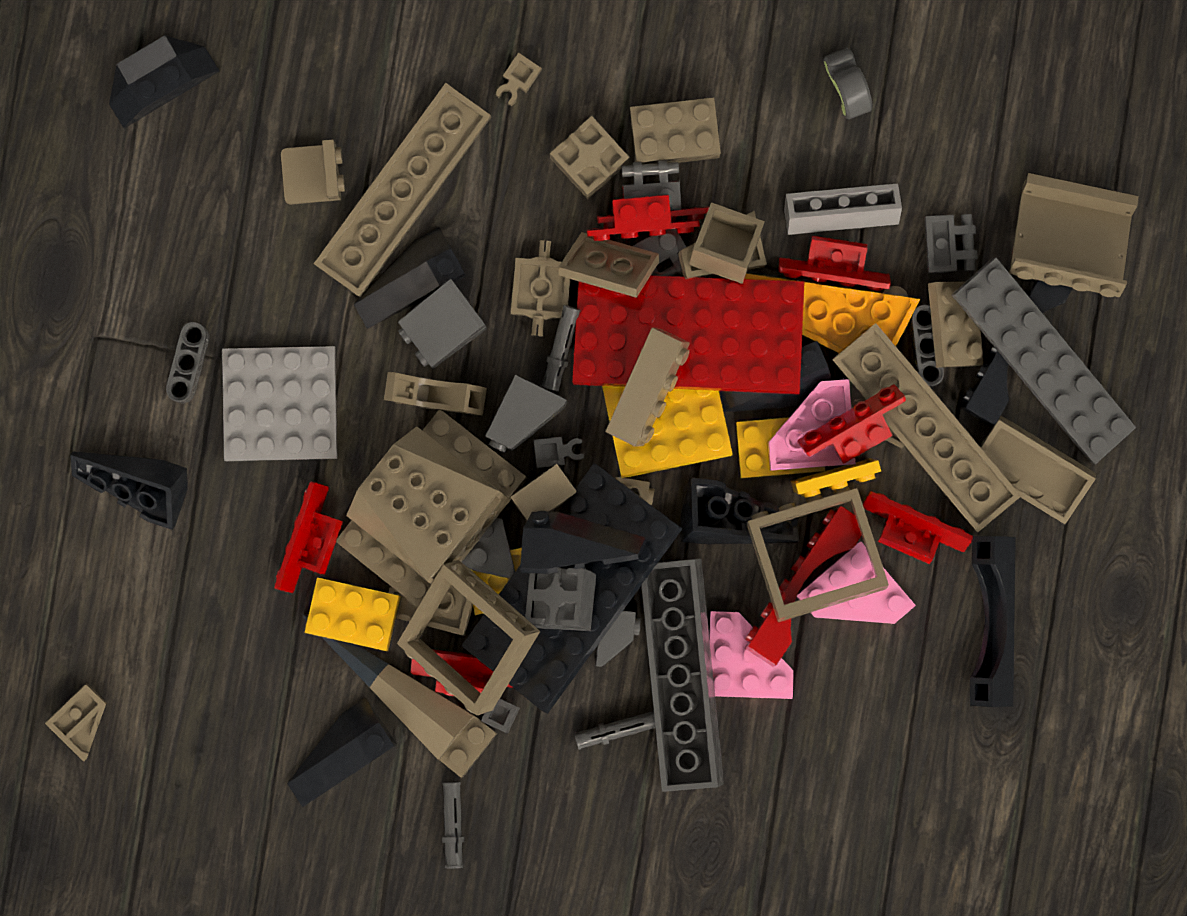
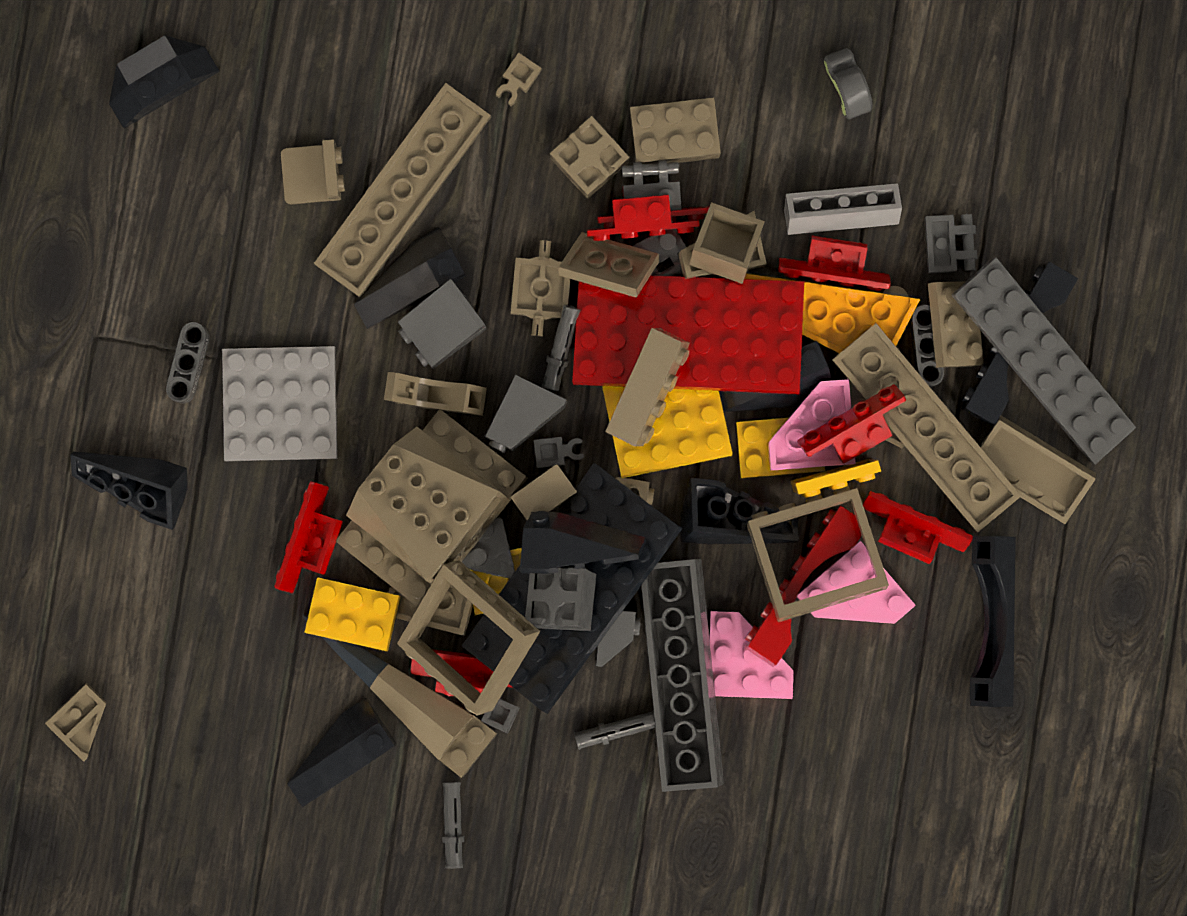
dark tan panel [1009,173,1139,297] -> none

